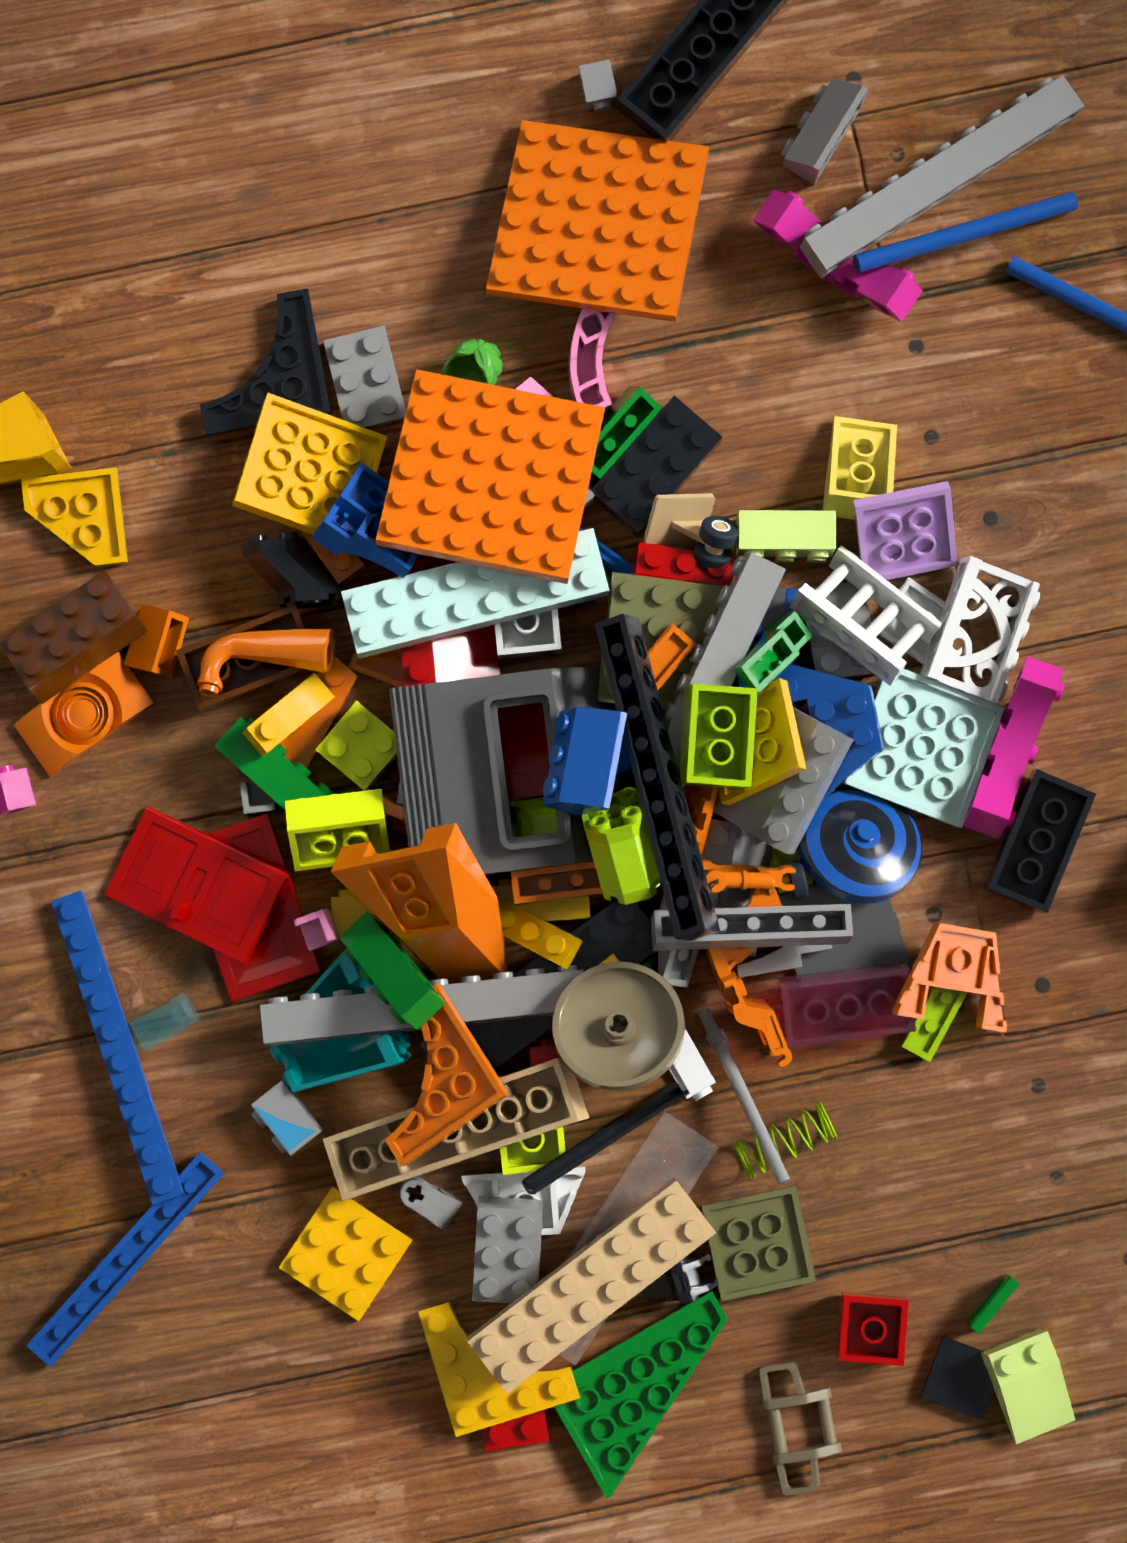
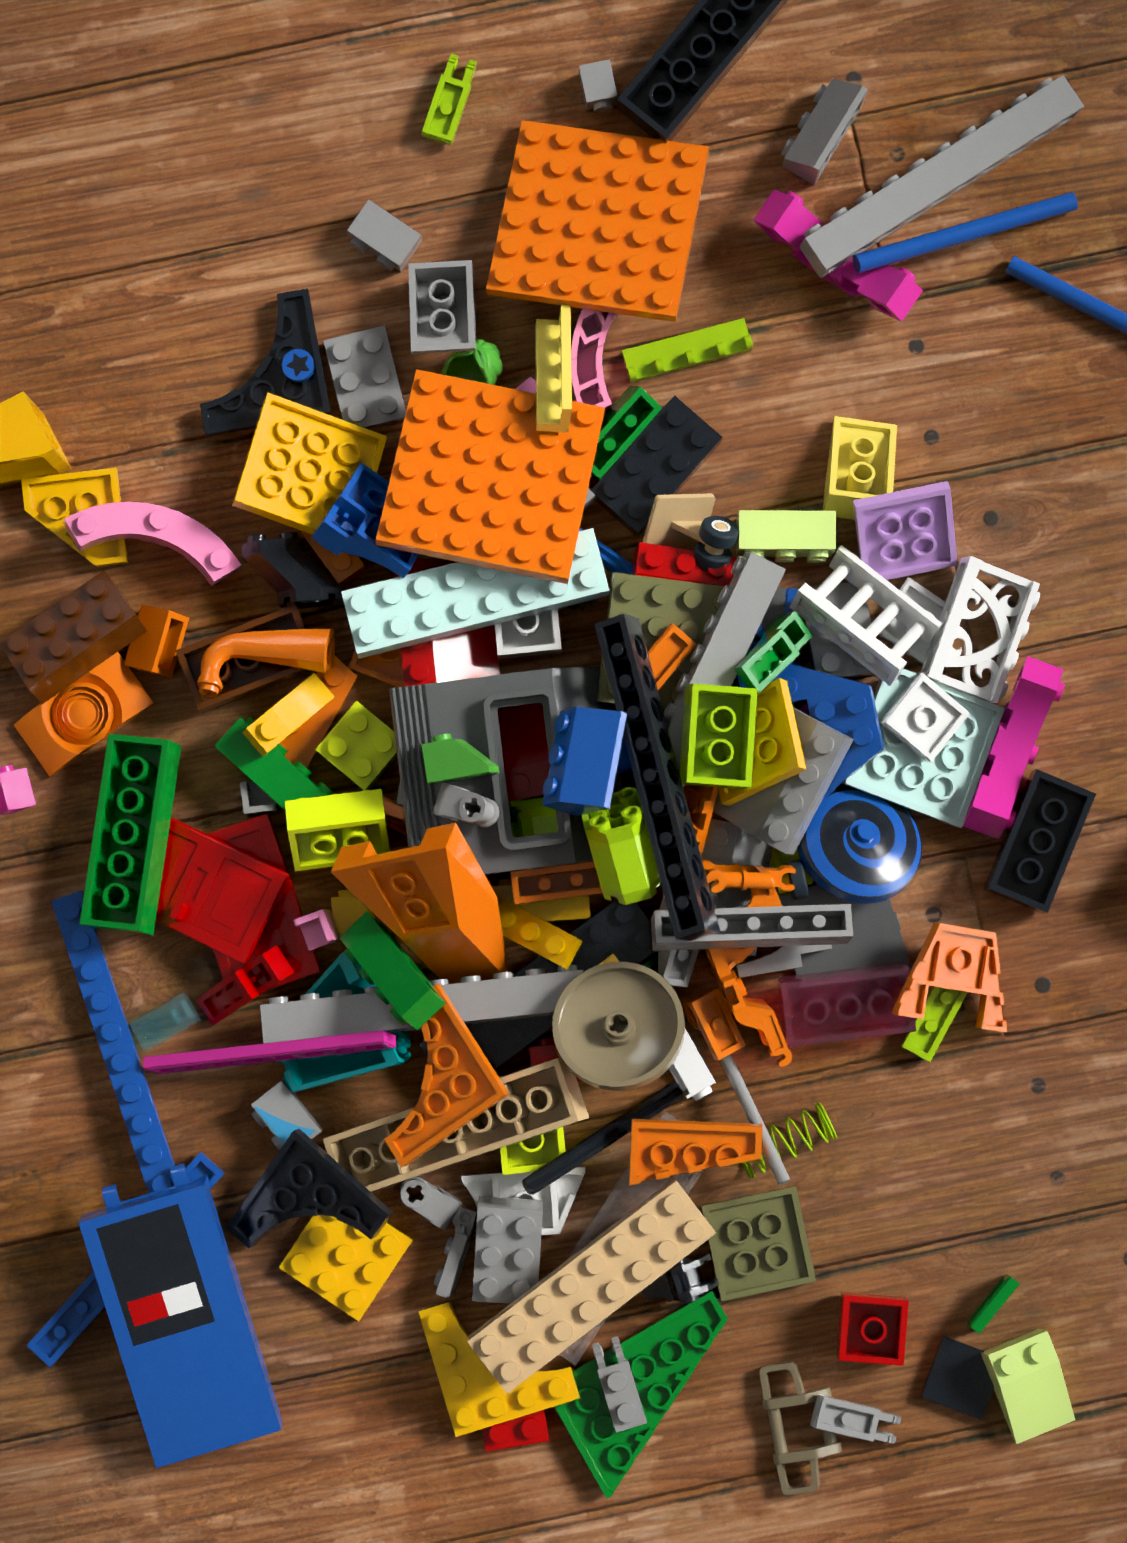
none -> bright pink brick [63,502,242,587]
none -> blue piece [78,1163,283,1468]
none -> green brick [80,734,182,936]
none -> dark pink tile [143,1030,396,1074]
none -> red slope [196,945,294,1026]
none -> black plate [226,1129,394,1248]
none -> blue tile [282,349,314,382]
none -> light grey brick [347,200,422,272]
none -> light grey slope [408,260,476,354]
none -> lime hinge [421,53,477,146]
none -> bright green slope [421,733,500,784]
none -> light grey piece [432,782,499,827]
none -> light grey hinge [434,1207,477,1298]
none -> light yellow fence [535,304,572,432]
none -> light grey hinge [592,1336,647,1433]
none -> lime hinge [622,318,753,383]
none -> orange wing [629,1119,763,1186]
none -> orange plate [683,988,746,1060]
none -> light grey hinge [810,1394,902,1444]
none -> white tile [880,672,970,763]

